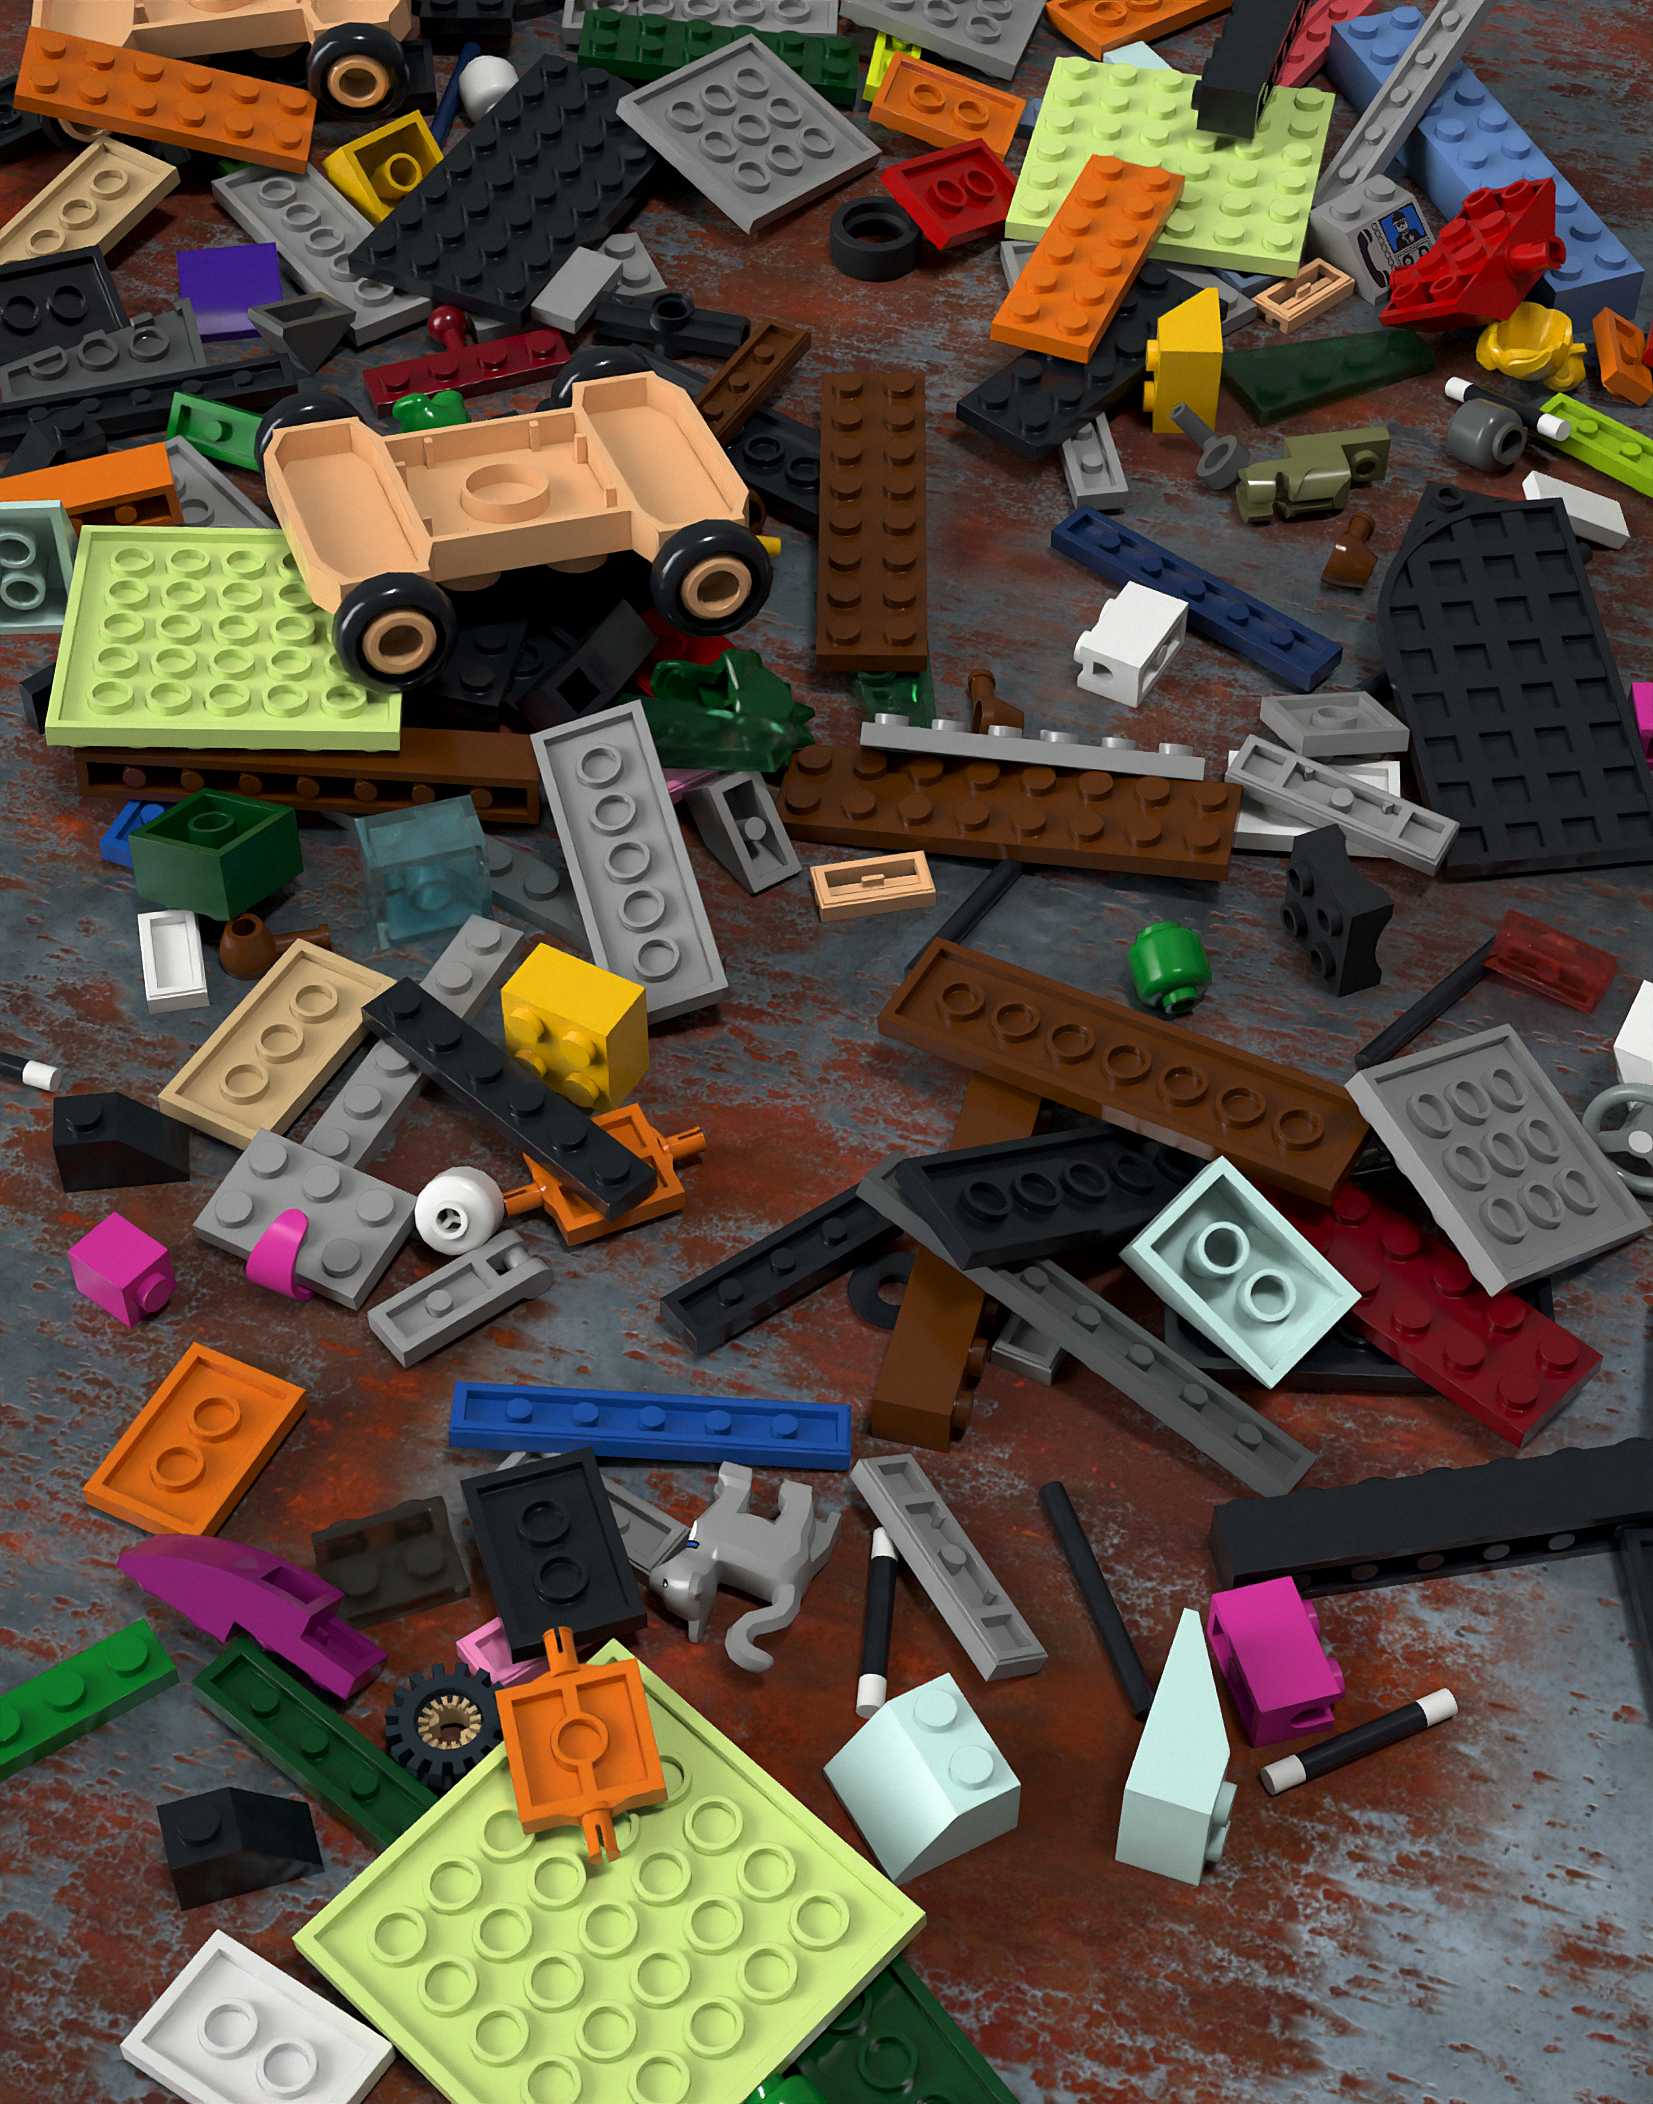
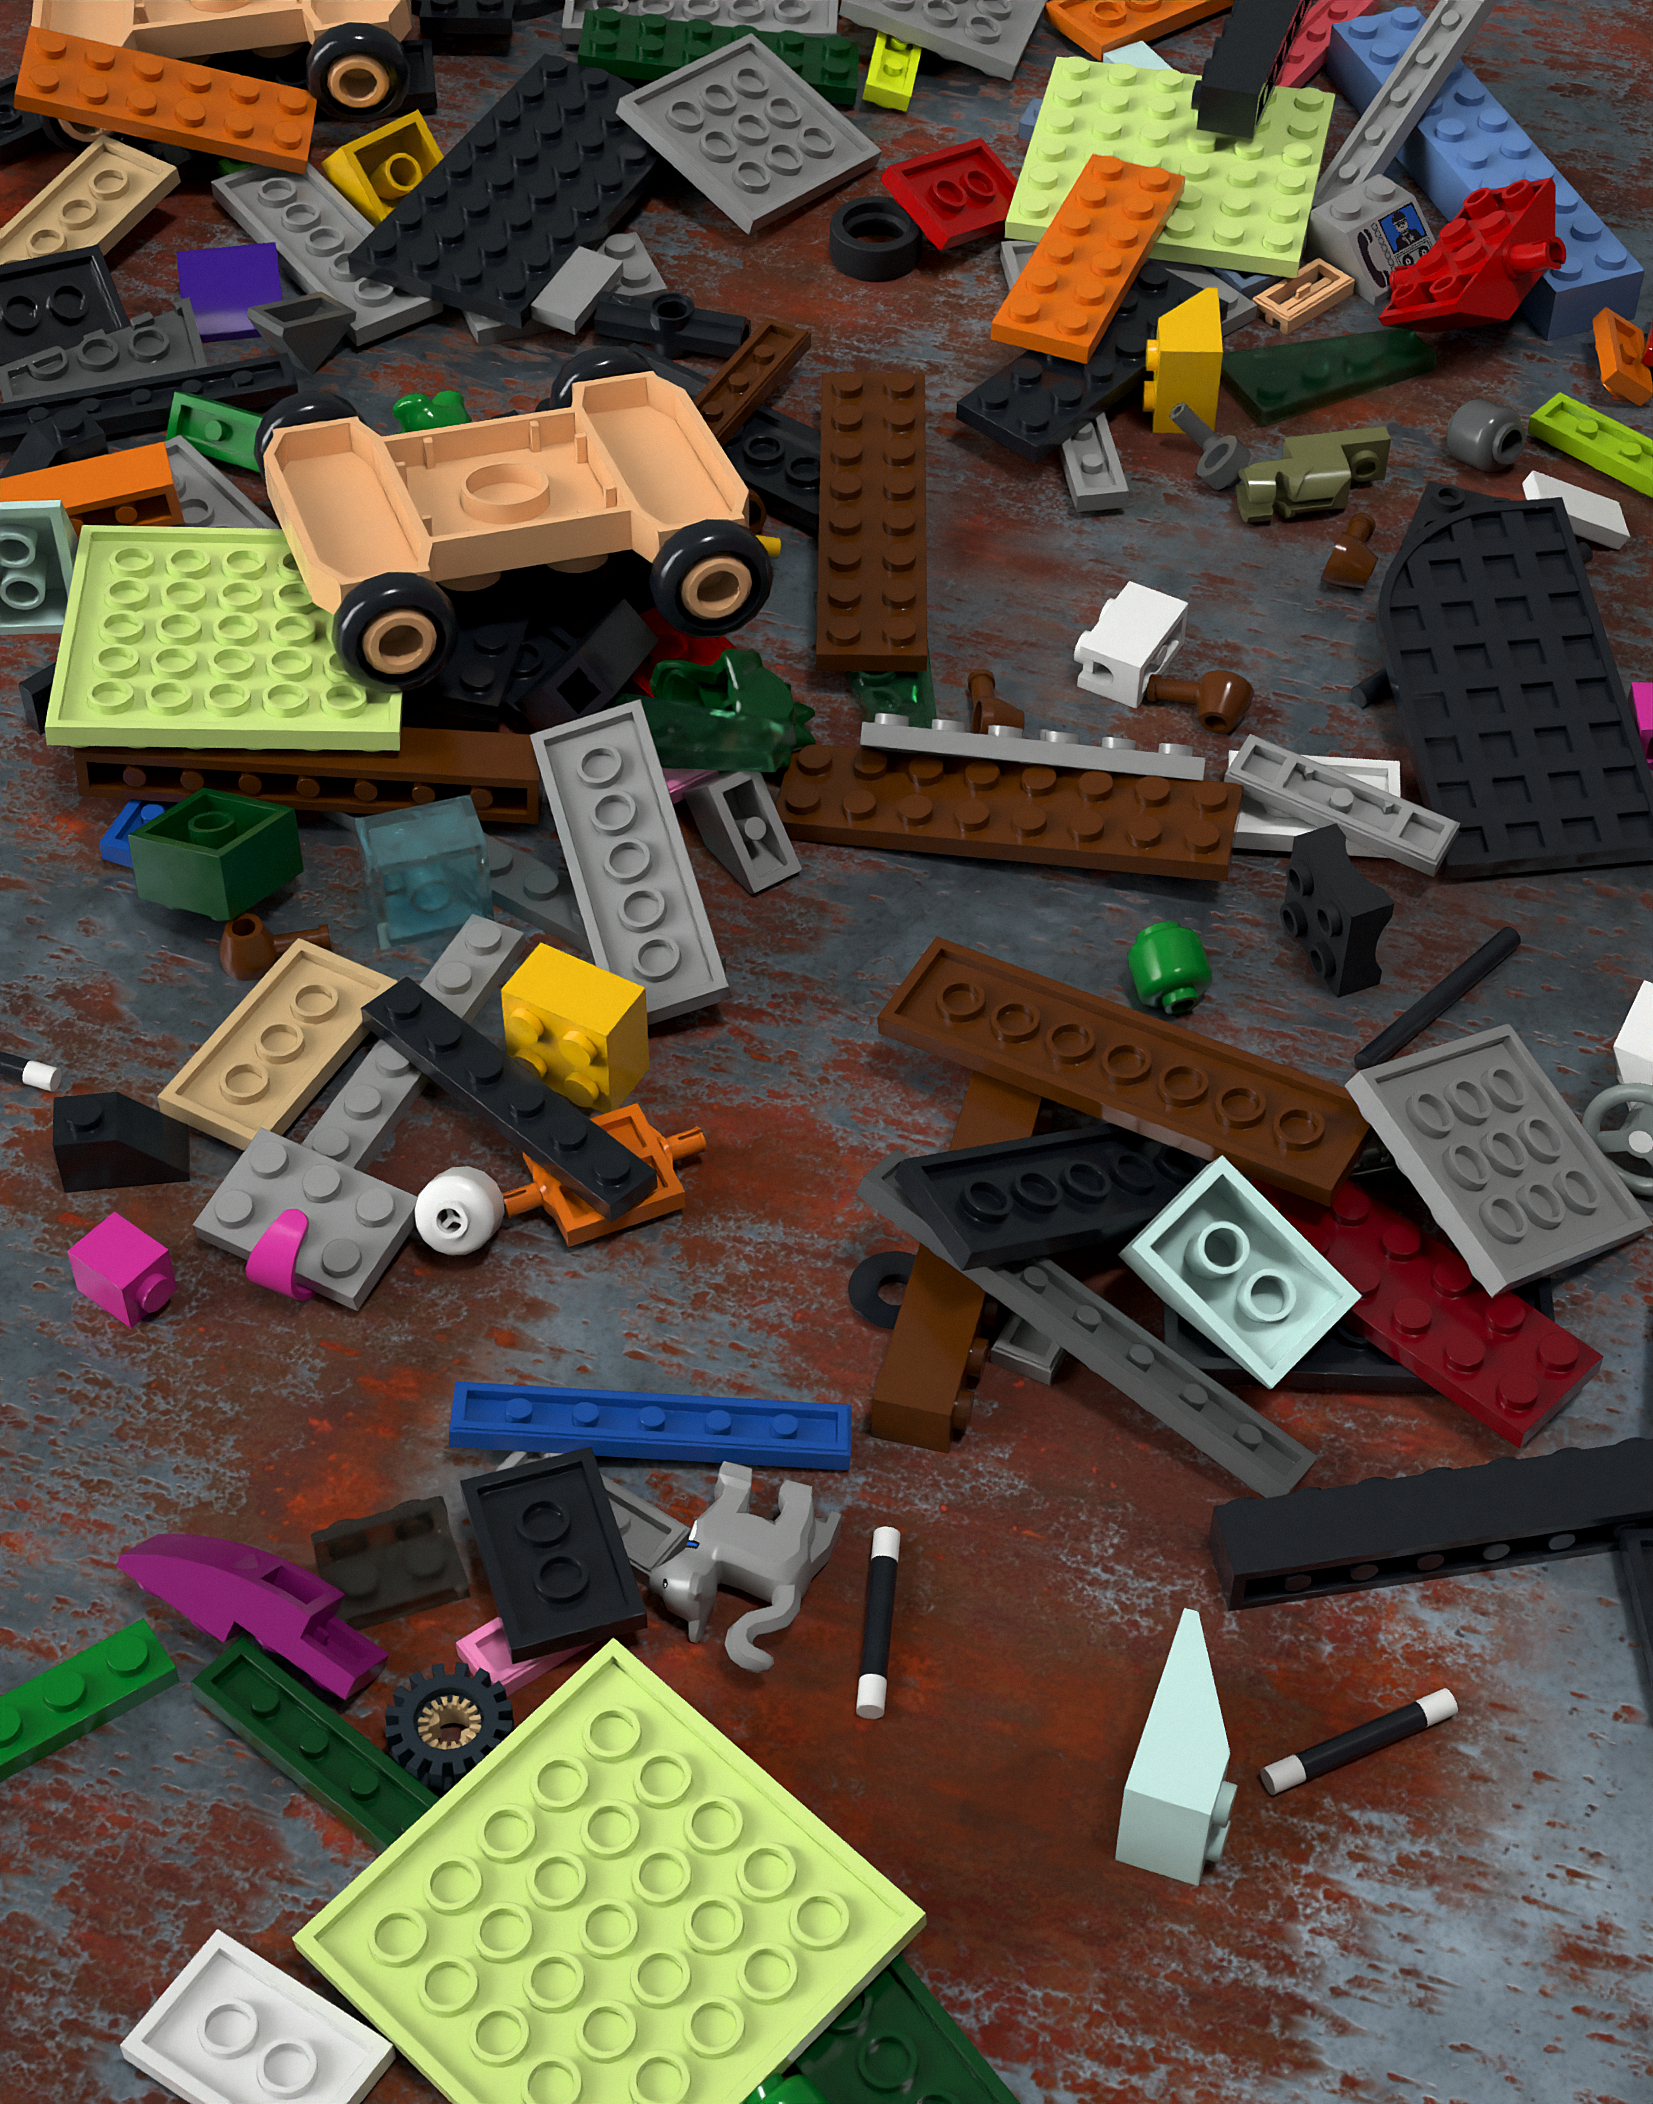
orange plate [83,1342,309,1537] -> none
white tile [138,909,210,1015] -> none
black slope [156,1787,325,1911] -> none
dark red plate [363,305,572,420] -> none
light grey plate [367,1230,554,1369] -> none
dark blue bar [429,41,481,150] -> none
white head [457,55,519,124] -> none
orange plate [495,1627,669,1865] -> none
black plate [660,1182,904,1356] -> none
light nougat tile [810,850,936,922] -> none
light aqua slope [823,1672,1021,1887] -> none
light grey plate [849,1453,1049,1682] -> none
orange plate [868,50,1027,162] -> none
black bar [904,859,1030,977] -> none
black bar [1038,1481,1156,1722] -> none
dark blue plate [1050,504,1343,692] -> none
dark pink brick [1206,1576,1345,1749] -> none
light grey plate [1260,691,1410,763] -> none
bar [1445,377,1571,441] -> none
yellow hair [1475,301,1587,392] -> none
clear red panel [1483,909,1619,1015] -> none
none -> reddish brown bar [1147,670,1254,734]

